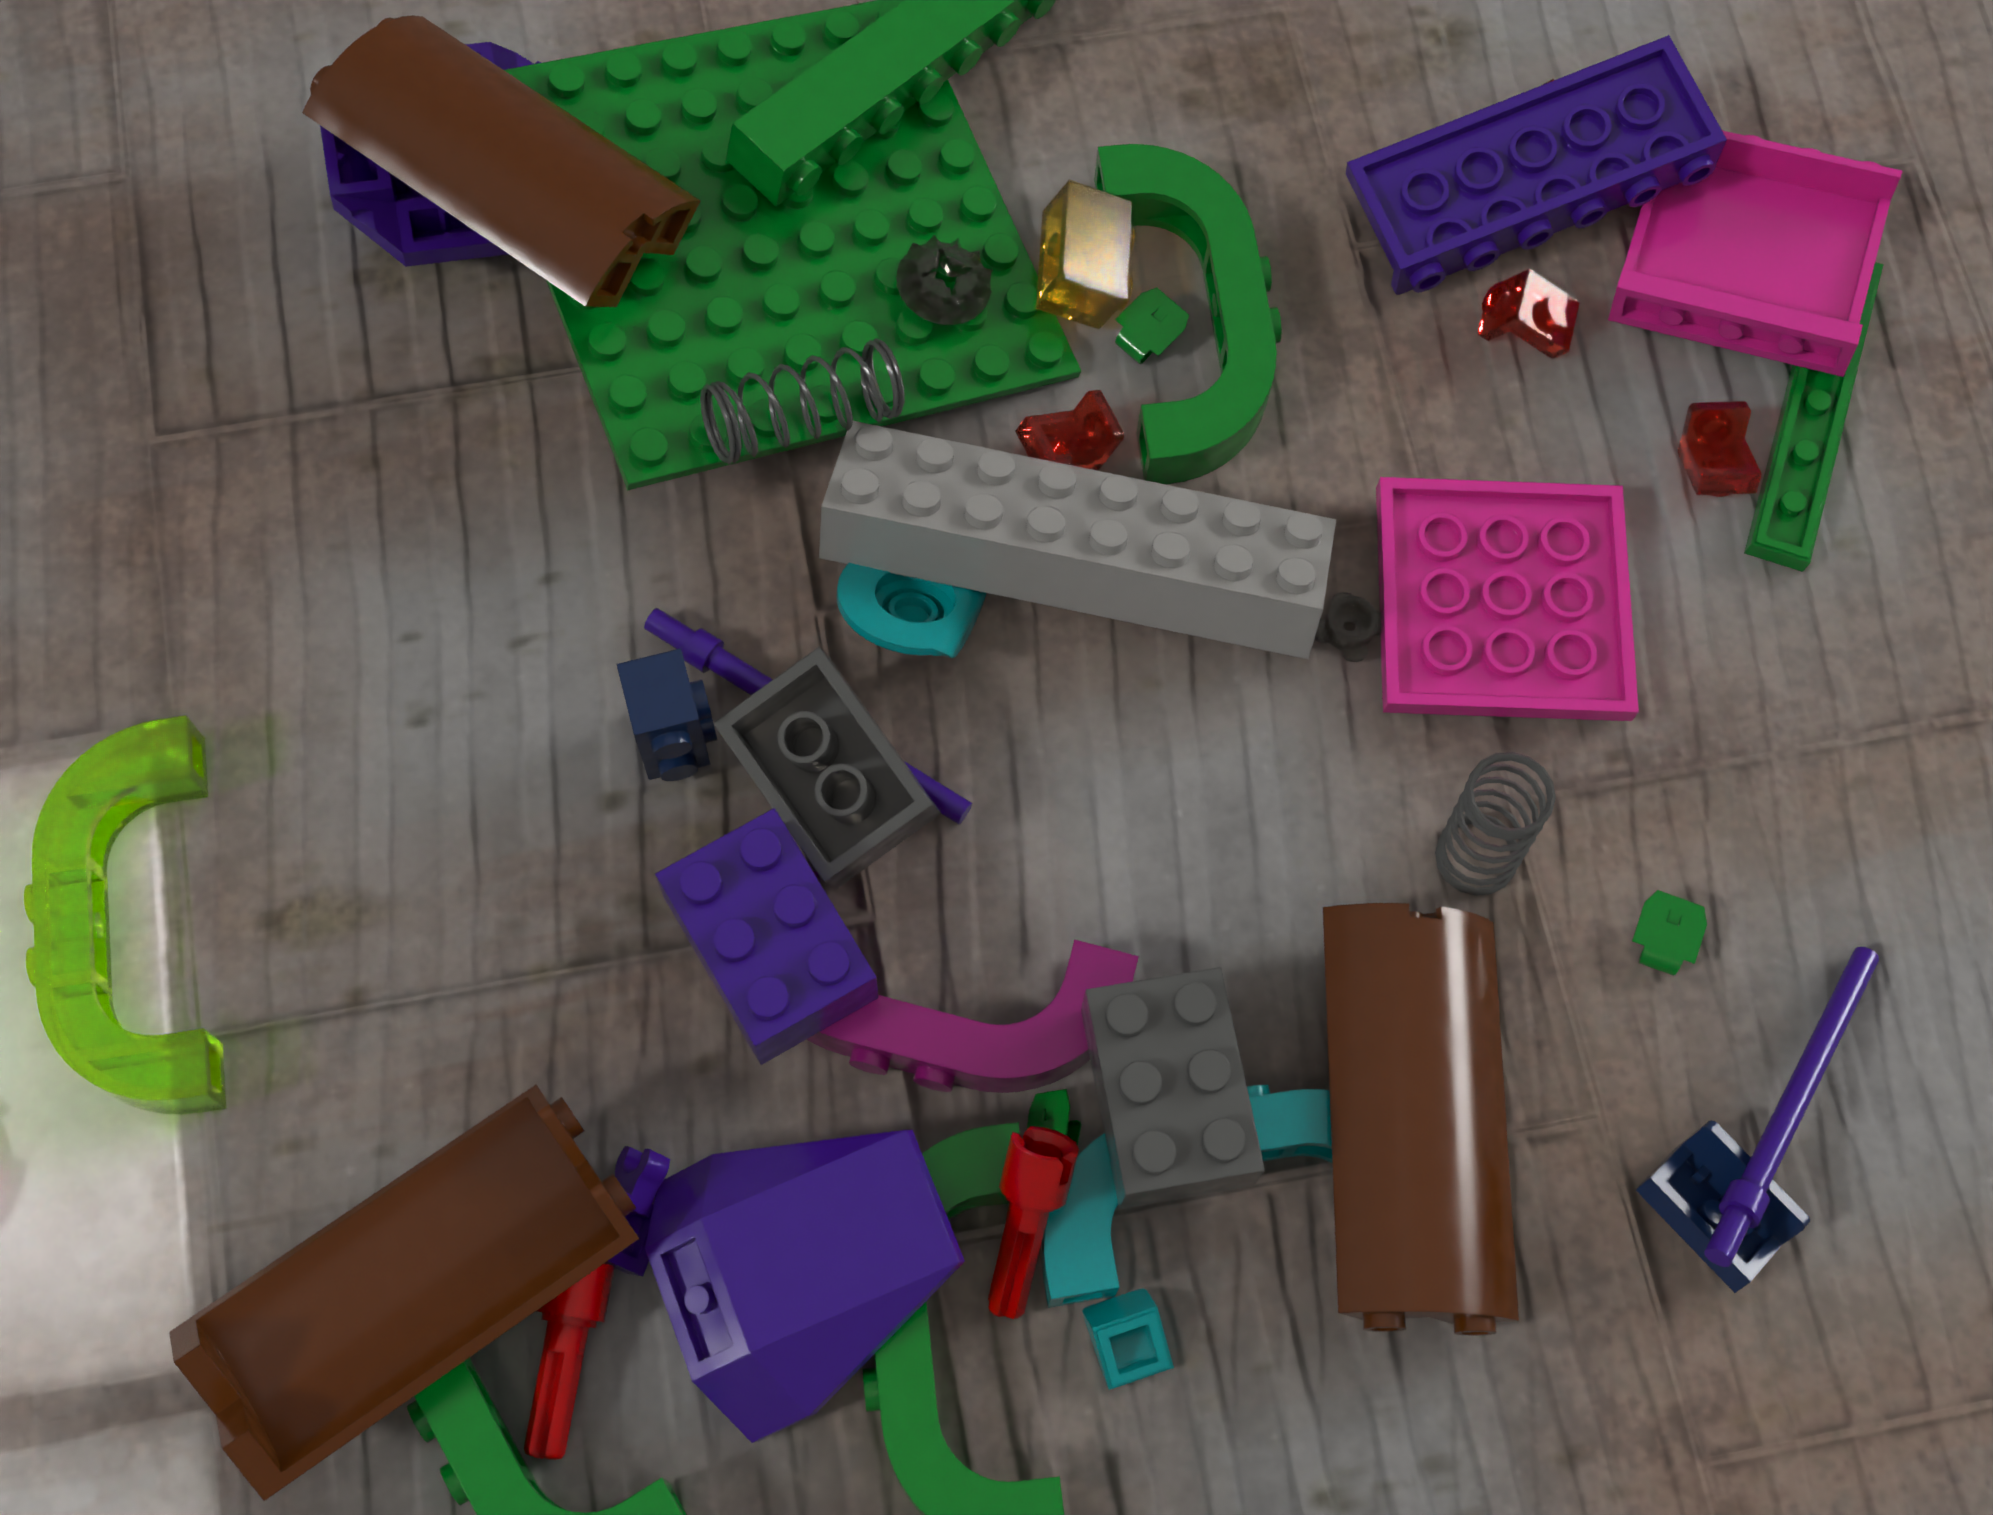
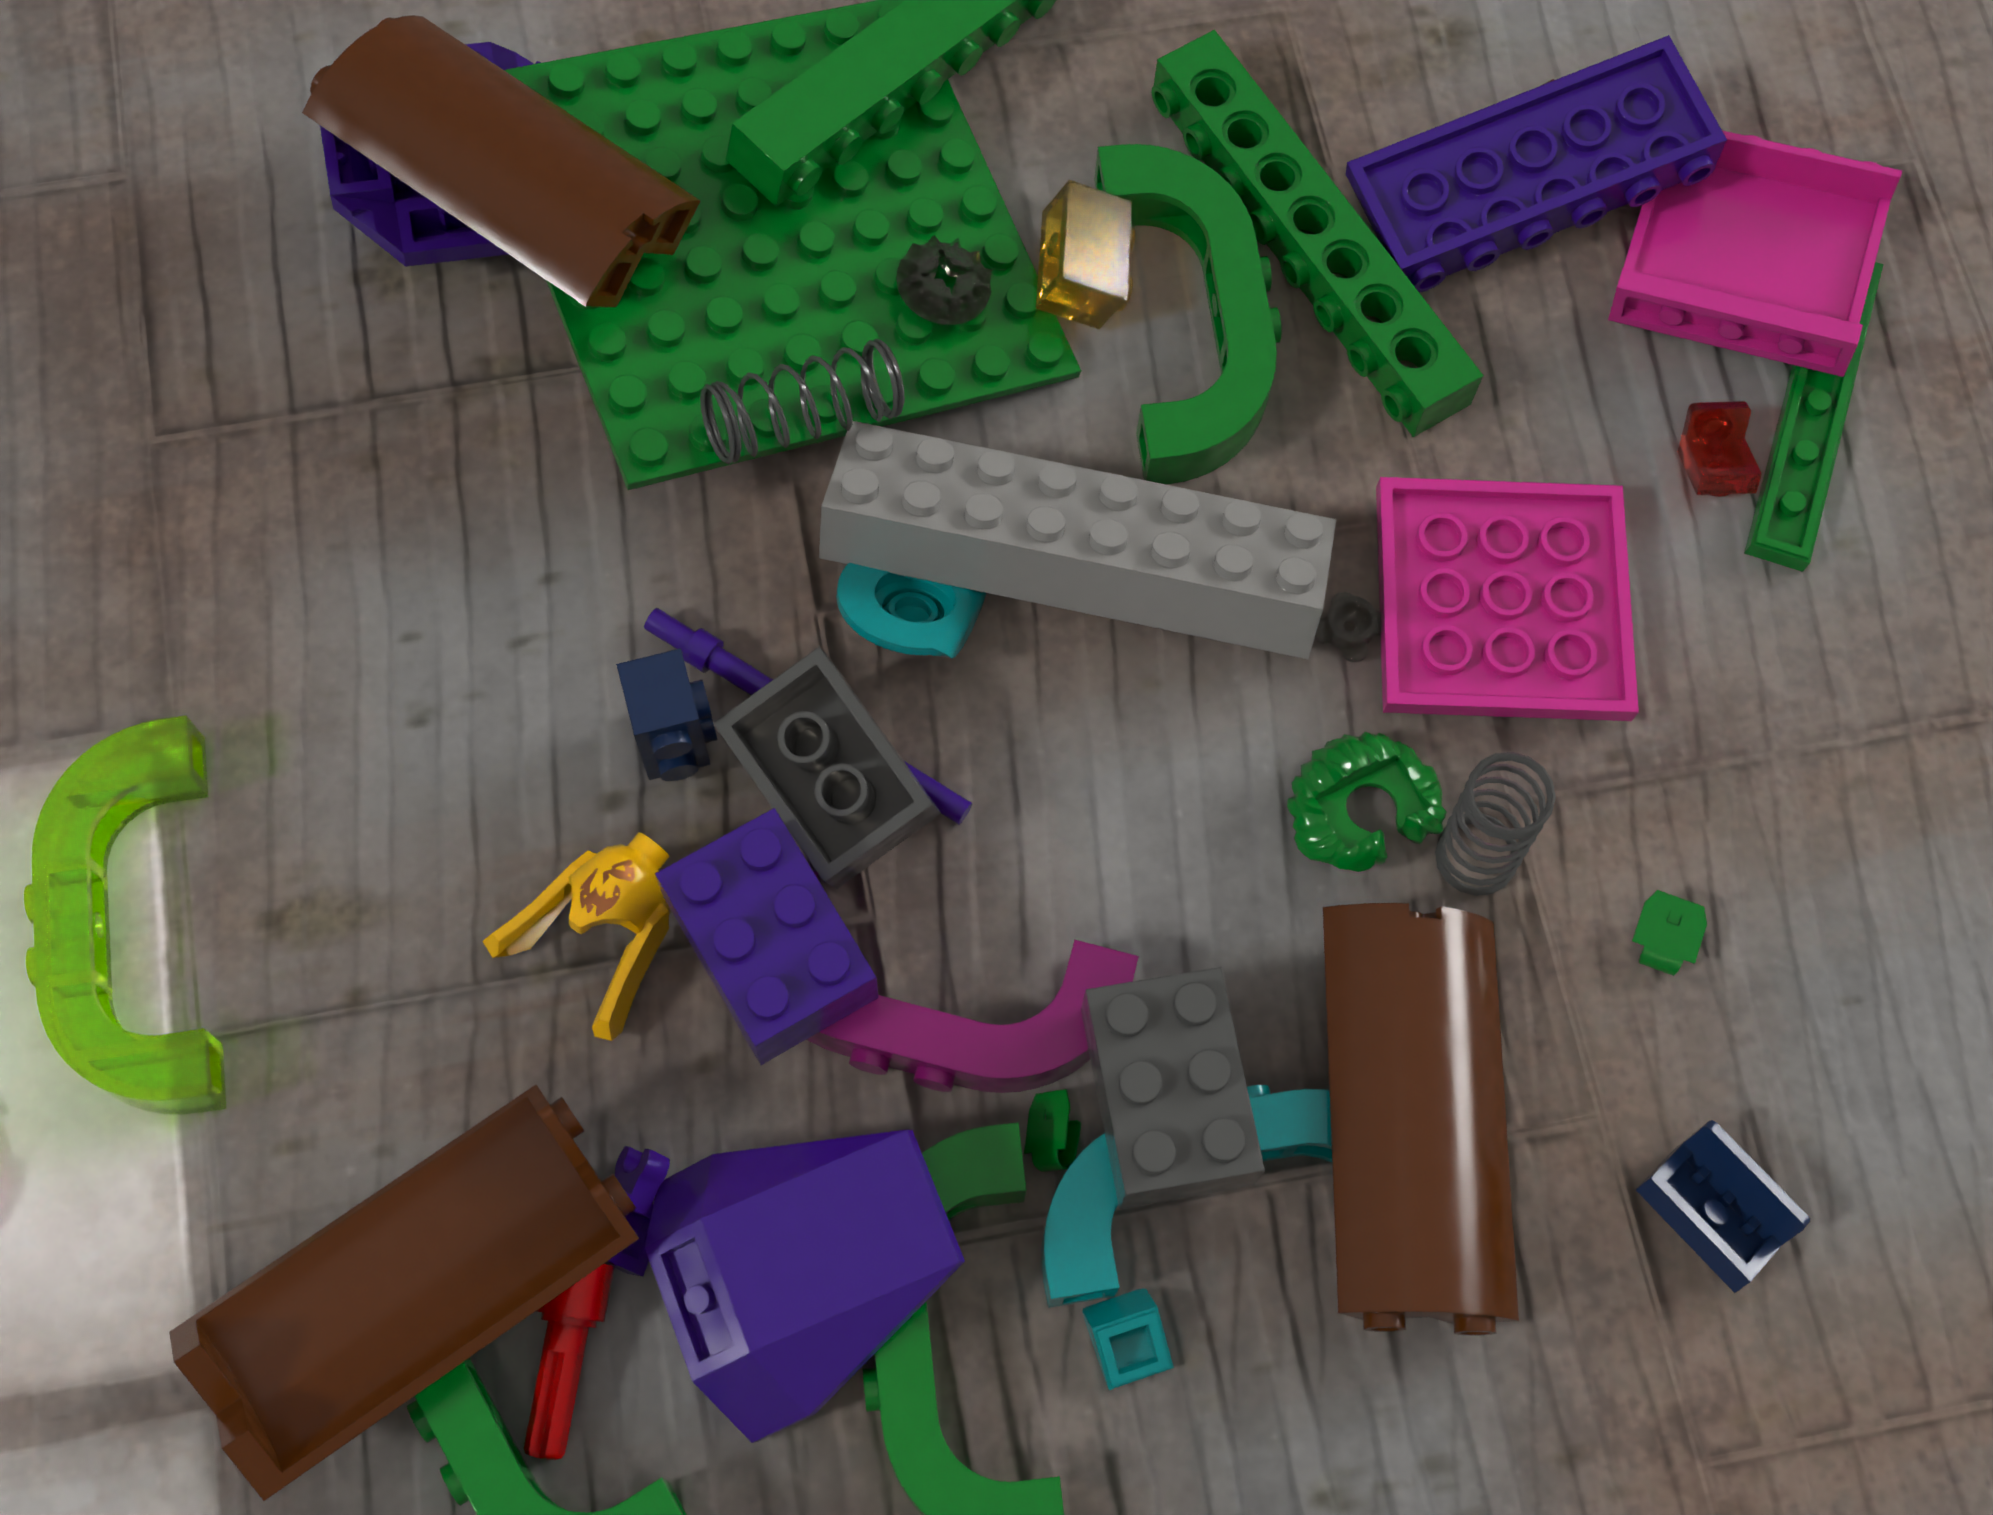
red piece [988,1126,1079,1319] -> none
clear red bracket [1015,390,1124,471] -> none
green piece [1115,287,1189,364] -> none
clear red bracket [1478,269,1580,359] -> none
dark purple bar [1704,947,1879,1267] -> none
none -> yellow piece [482,832,671,1041]
none -> green brick [1151,29,1484,437]
none -> green piece [1287,731,1447,872]

